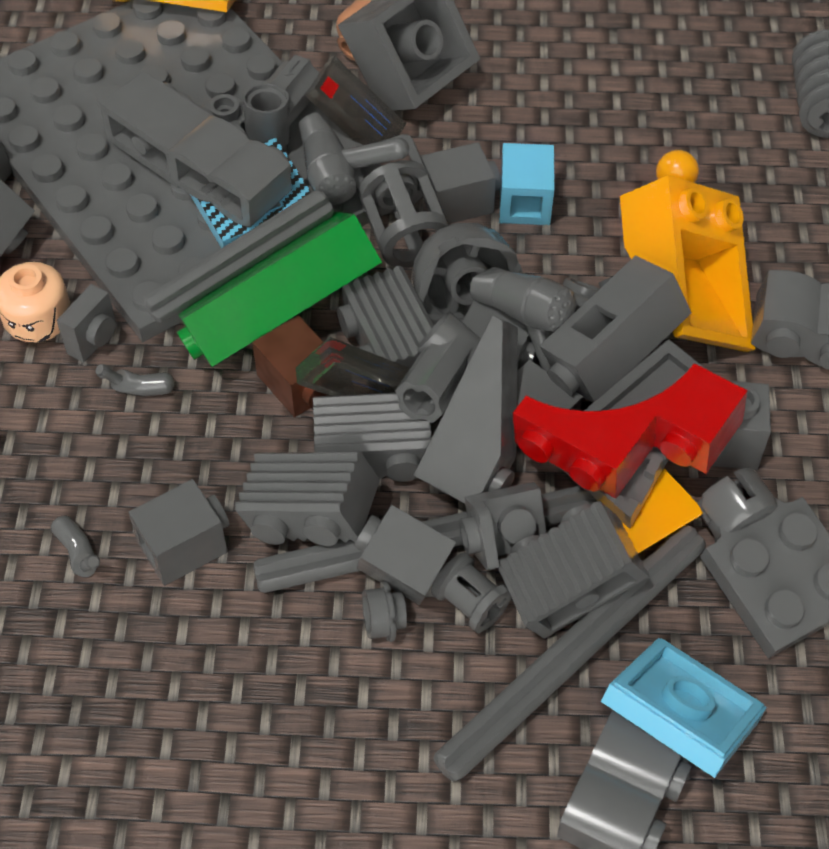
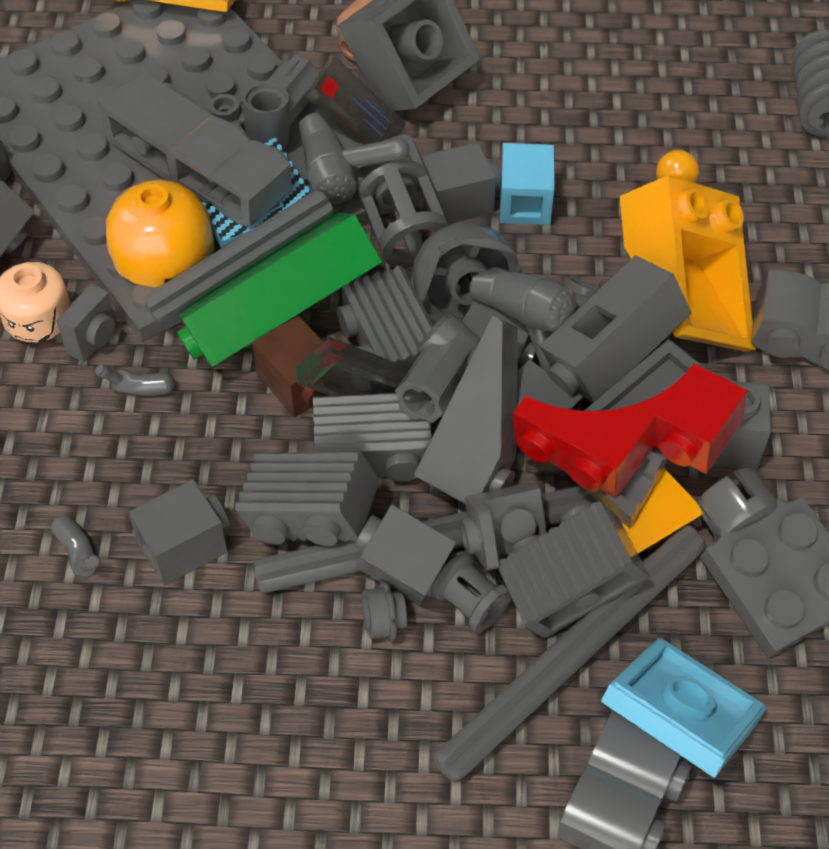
none -> light orange cylinder [106,179,215,288]

